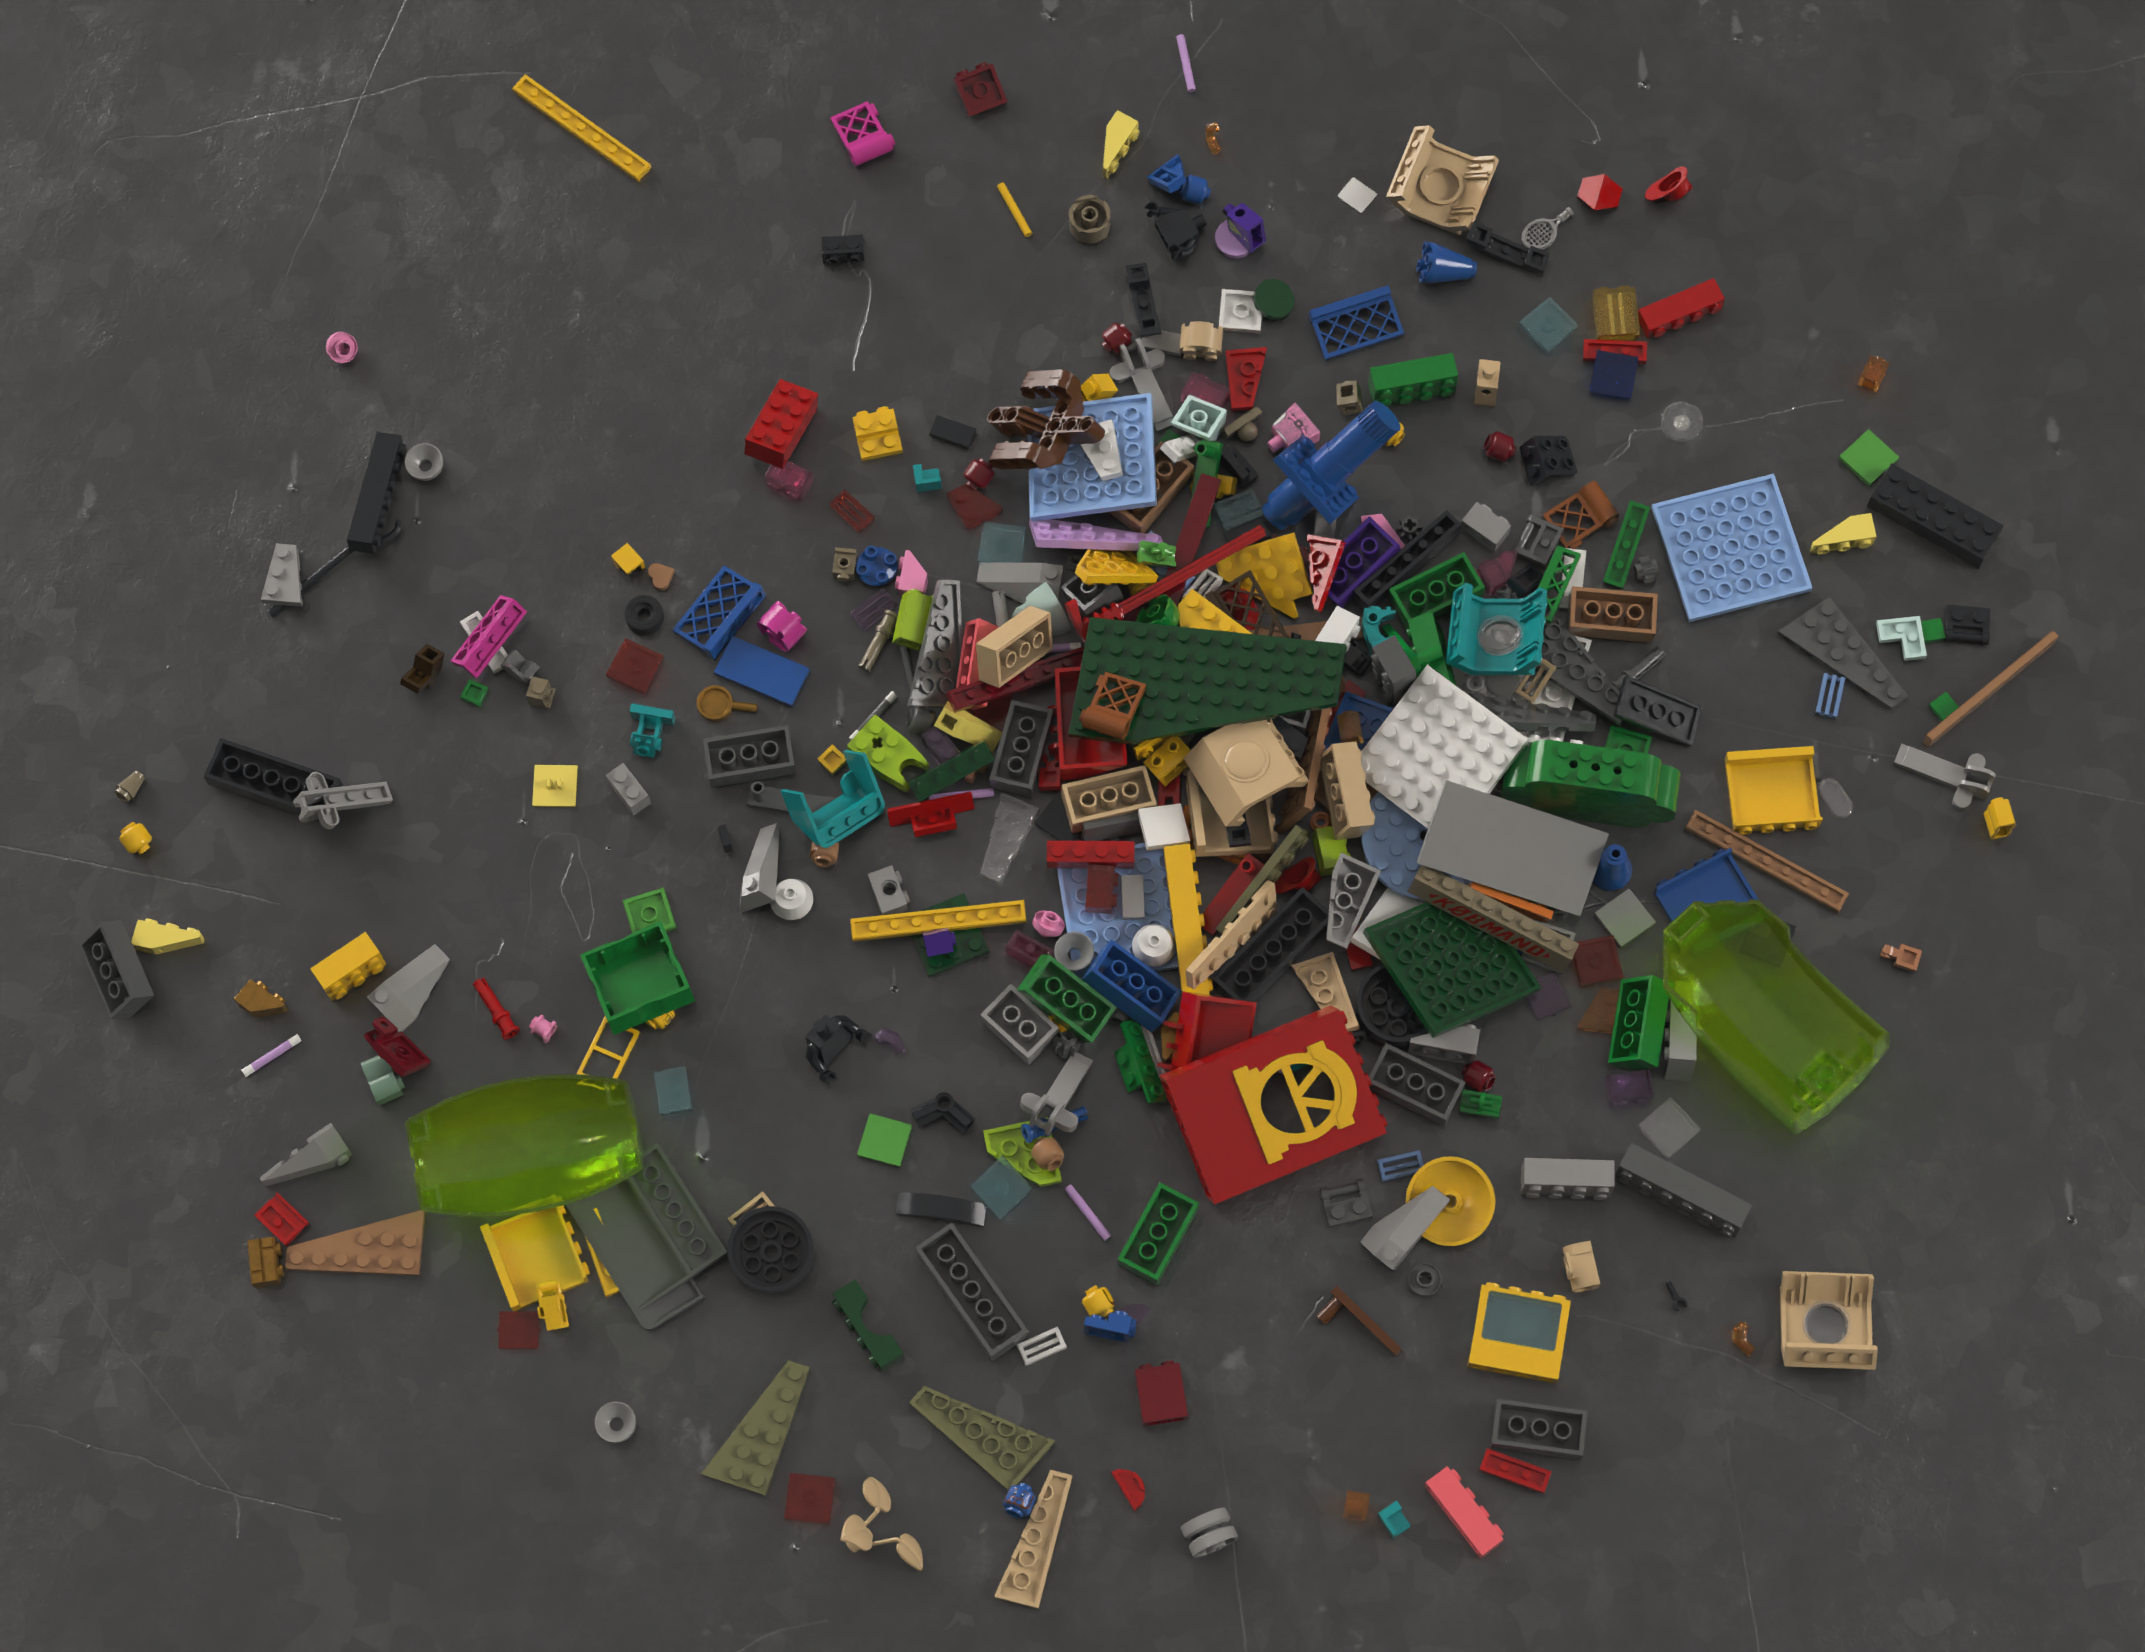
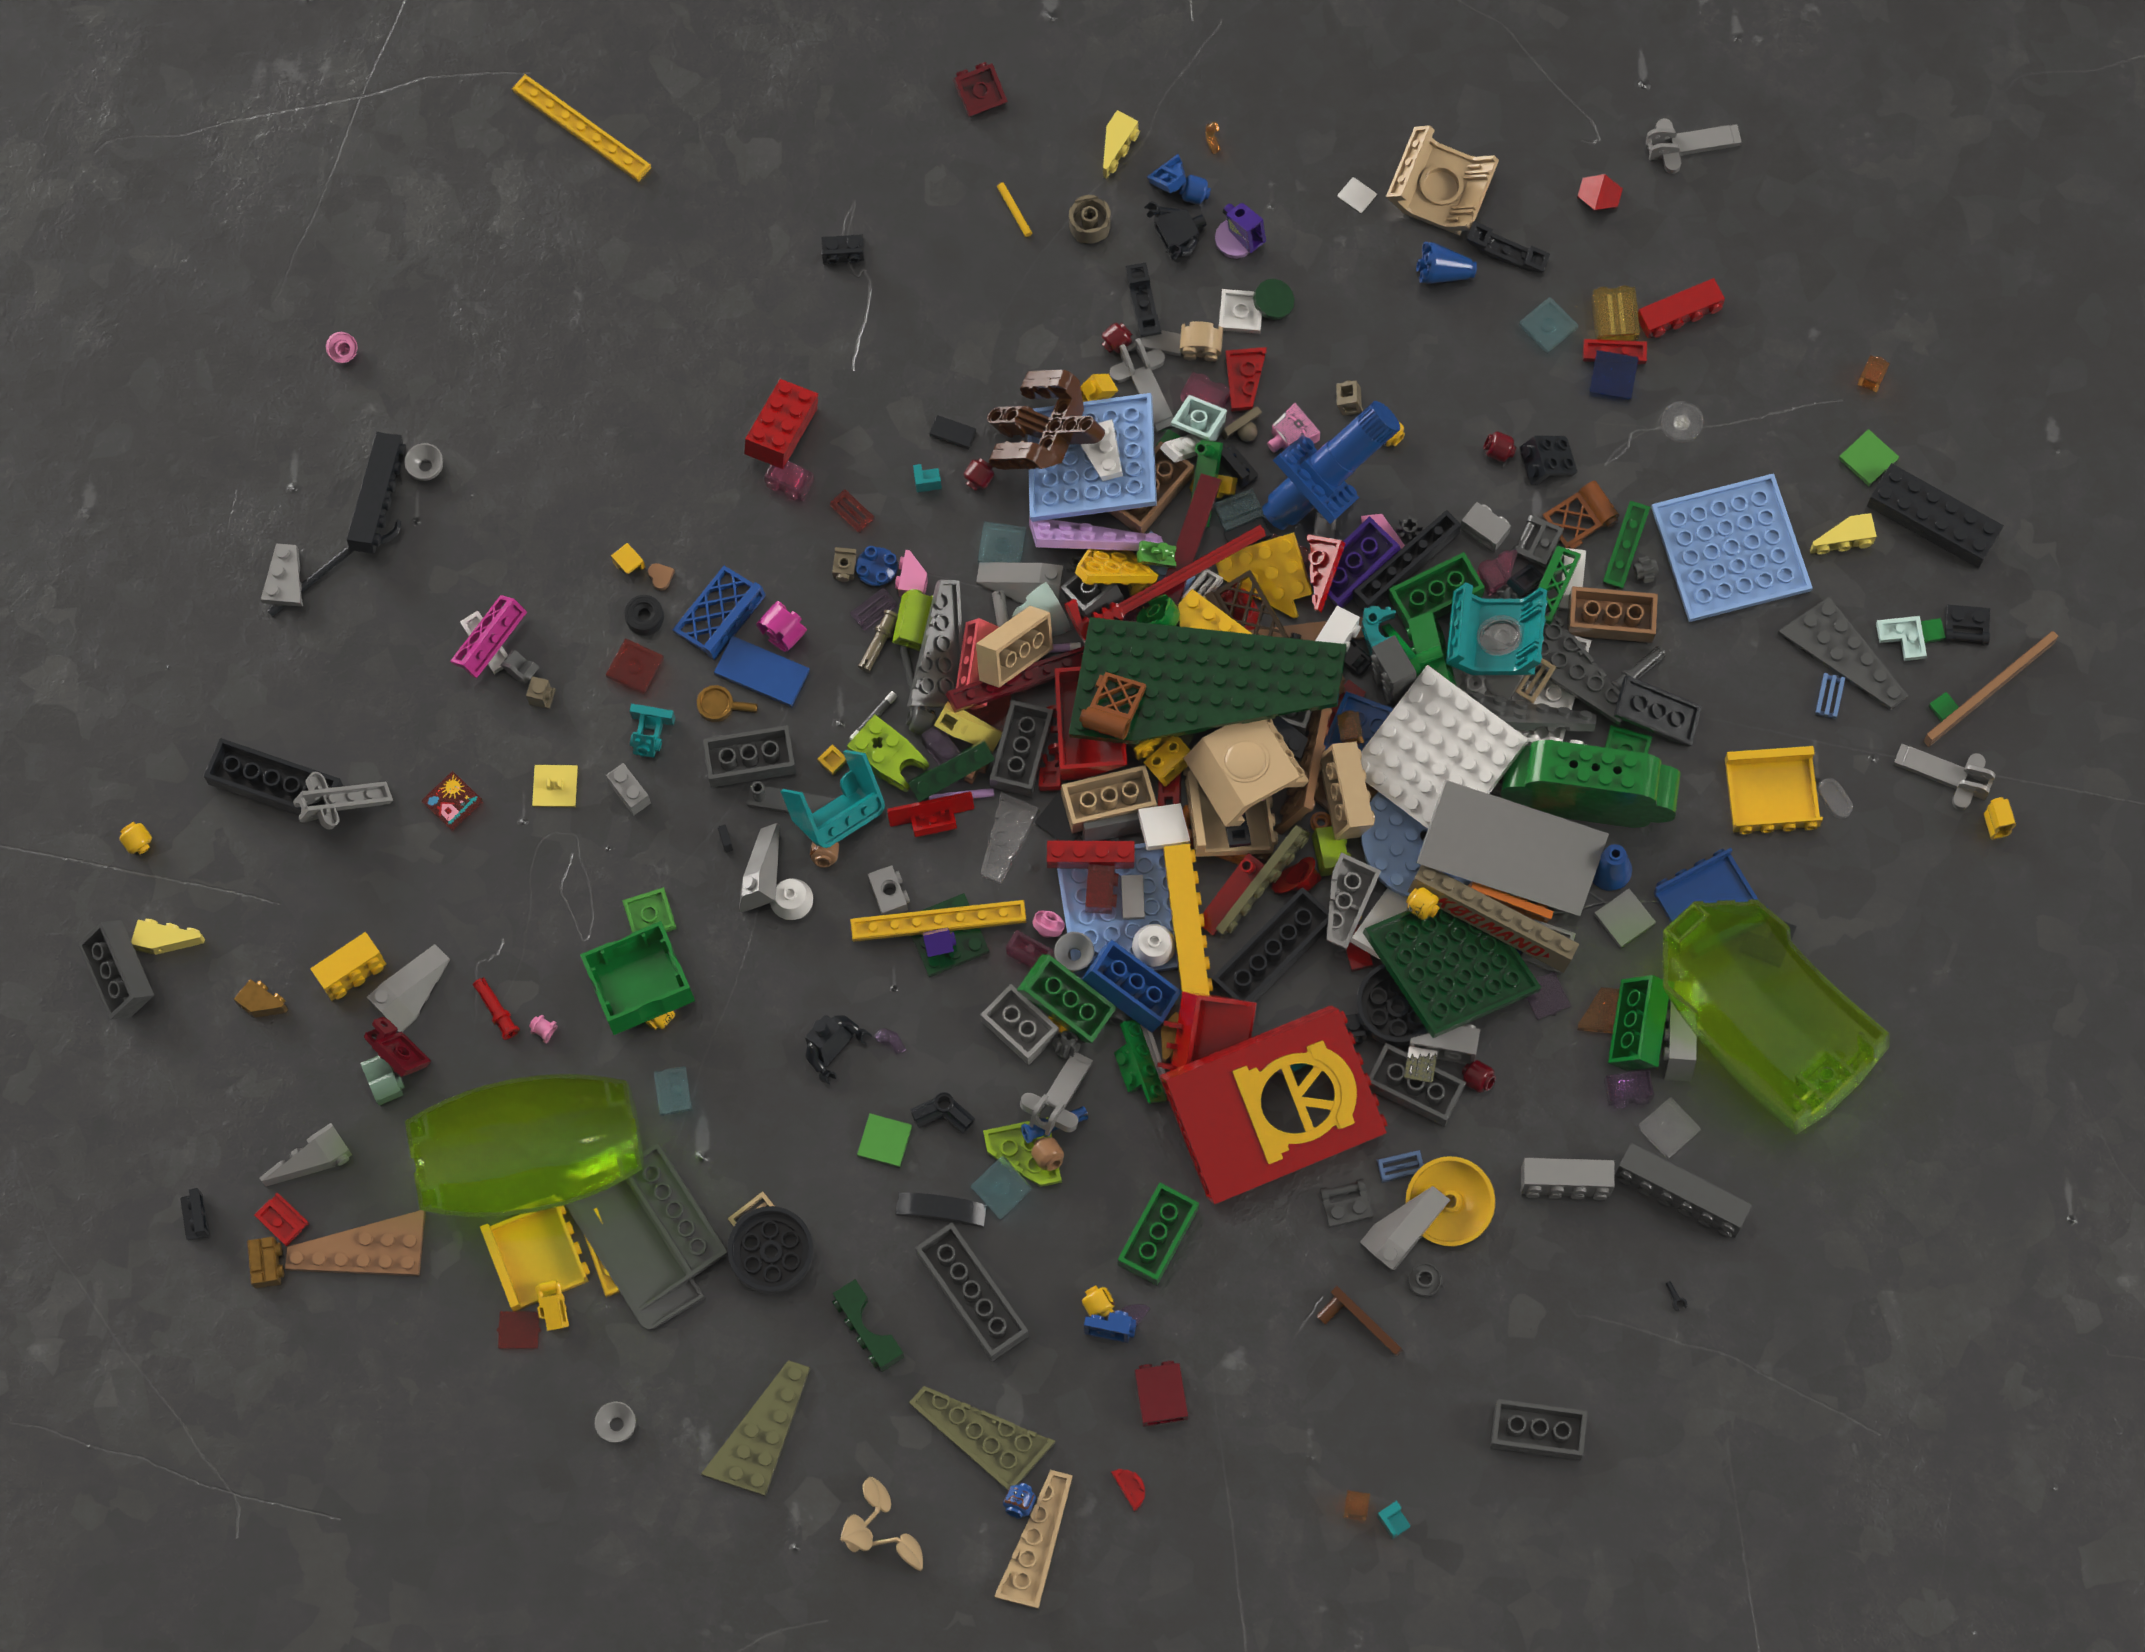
dark tan cone [114,771,145,803] -> none
lavender bar [241,1034,302,1077] -> none
dark brown brick [400,644,445,694] -> none
green tile [460,679,489,708] -> none
yellow window [576,1016,640,1091] -> none
clear red plate [784,1473,835,1524] -> none
dark pink piece [830,101,895,167] -> none
yellow plate [852,406,903,461] -> none
clear red wing [946,484,1003,530] -> none
white tile [1017,1327,1067,1366] -> none
lavender bar [1064,1184,1112,1241] -> none
lavender bar [1176,34,1196,92] -> none
light grey wheel [1180,1507,1239,1558] -> none
tan wing [1185,880,1278,989] -> none
tan wing [1291,952,1360,1032] -> none
blue fence [1308,285,1404,360] -> none
green brick [1368,353,1458,407] -> none
coral brick [1425,1466,1504,1559] -> none
green hips [1459,1089,1503,1119] -> none
panel [1467,1283,1571,1384] -> none
tan torso [1474,359,1501,407] -> none
red plate [1479,1448,1552,1494] -> none
light grey piece [1521,207,1574,250] -> none
tan piece [1563,1241,1600,1292] -> none
clear red plate [1573,935,1624,986] -> none
red piece [1645,166,1692,201] -> none
medium nougat tile [1684,810,1850,913] -> none
clear orange arm [1733,1321,1756,1356] -> none
tan panel [1780,1271,1878,1370] -> none
nougat plate [1880,944,1922,973] -> none
none -> black bracket [180,1188,209,1240]
none -> clear red tile [421,771,483,831]
none -> sticker [1404,1046,1438,1082]
none -> yellow head [1406,887,1440,920]
none -> light grey piece [1646,119,1742,174]

